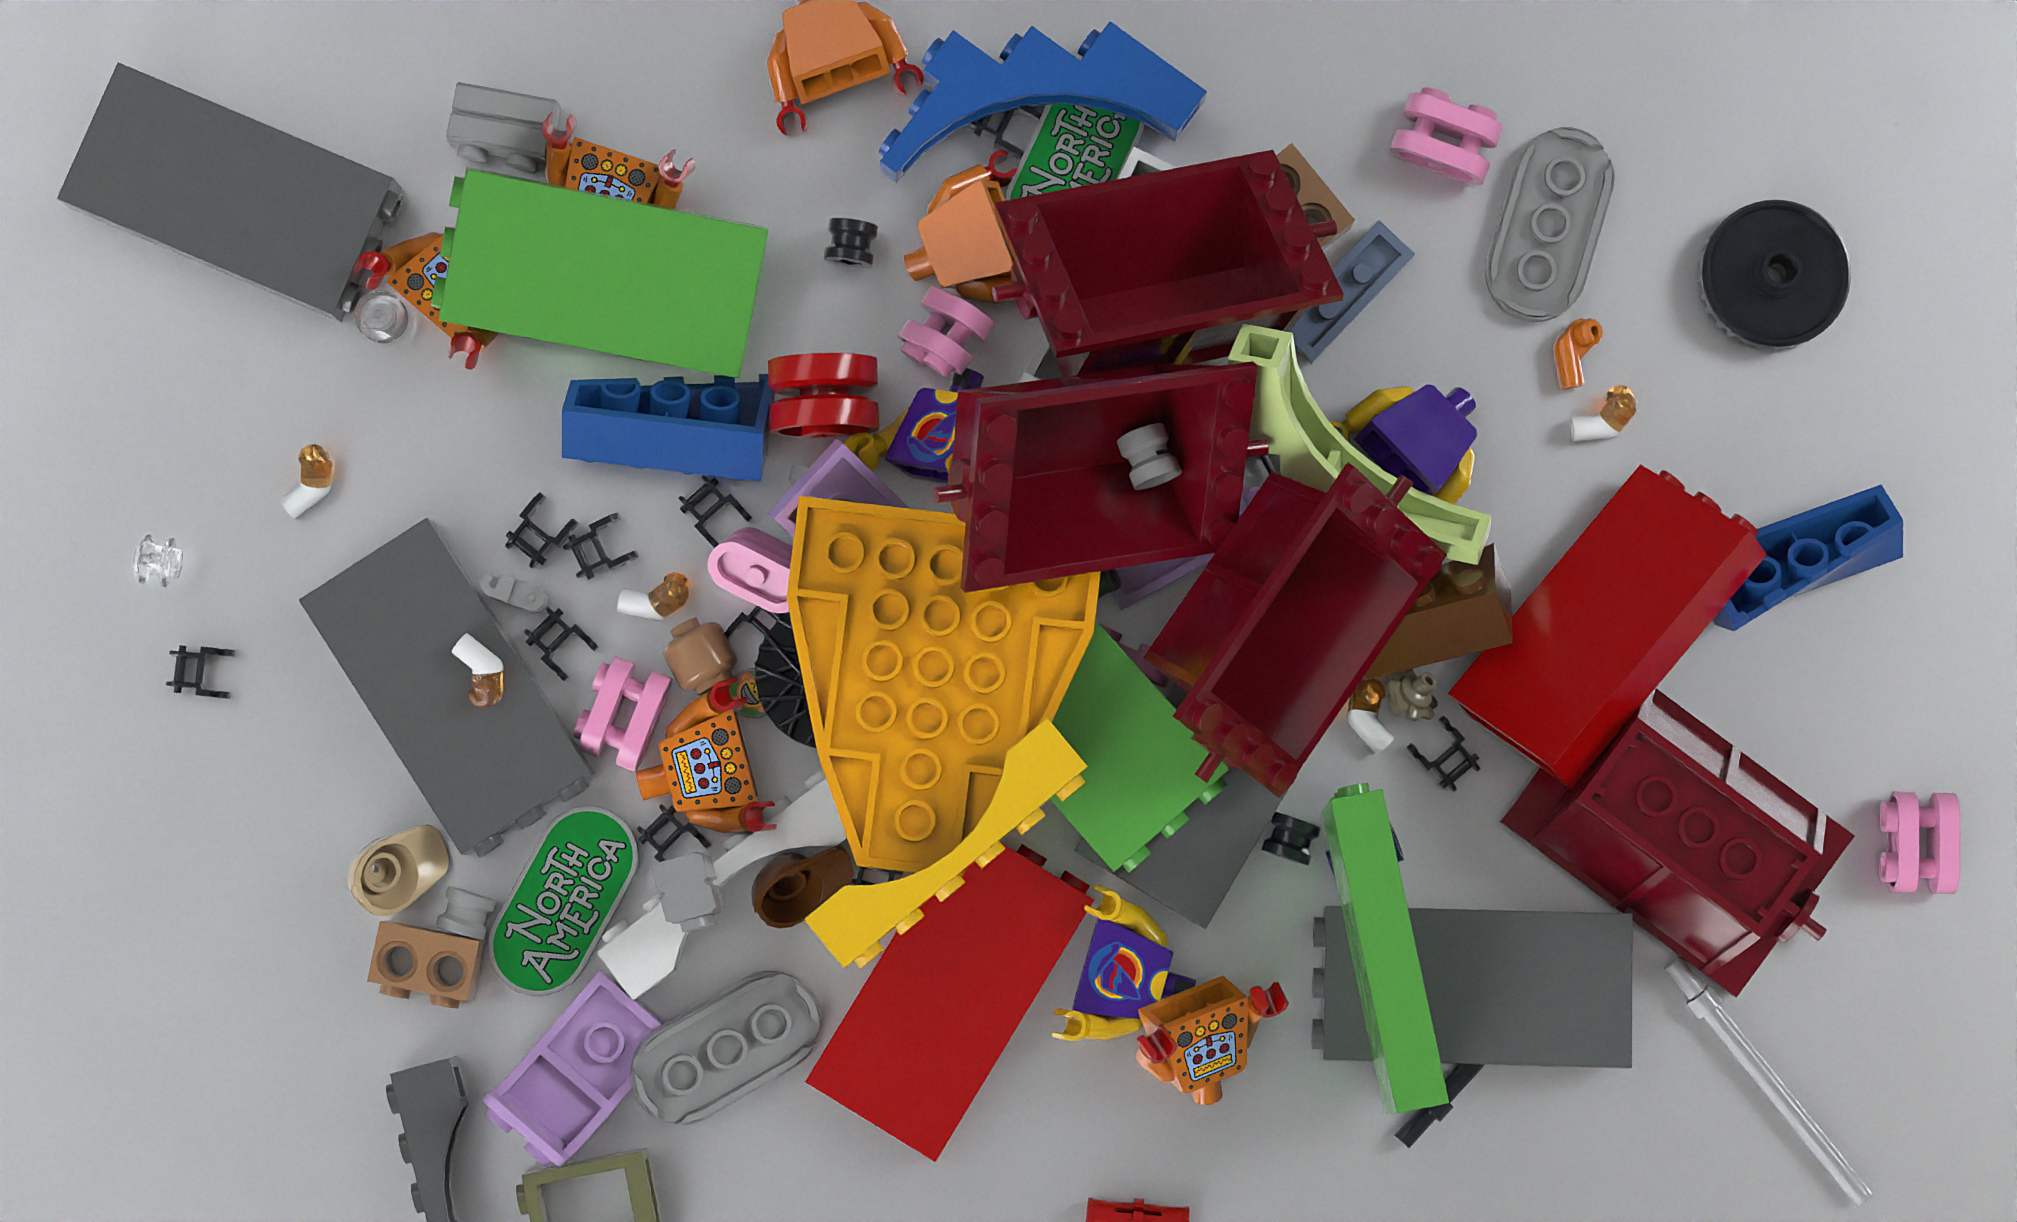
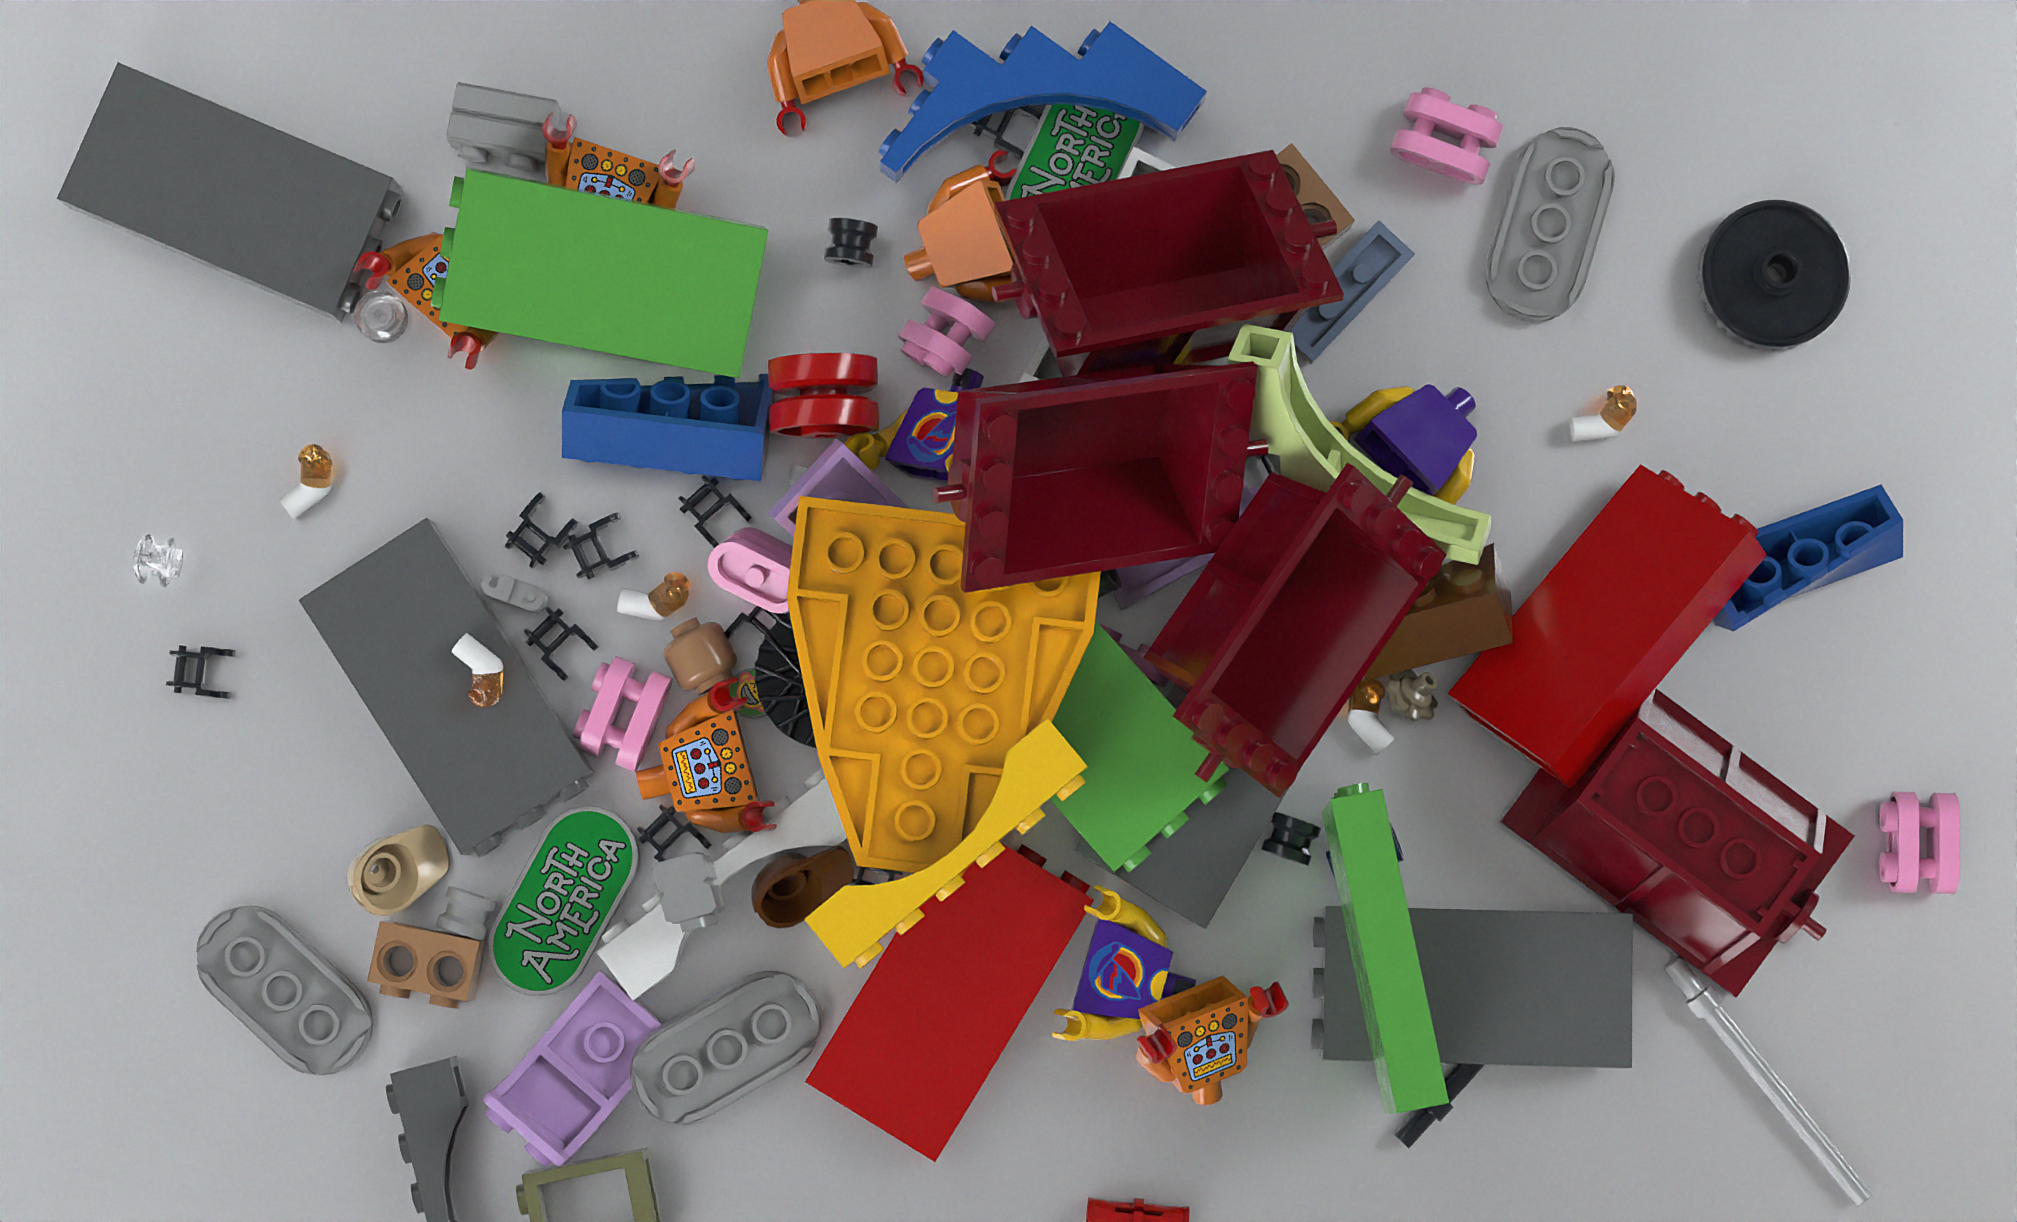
light grey wheel [1117,423,1182,490] -> none
black piece [1406,715,1481,792] -> none
orange arm [1553,318,1603,390] -> none
none -> light grey tile [196,906,373,1075]

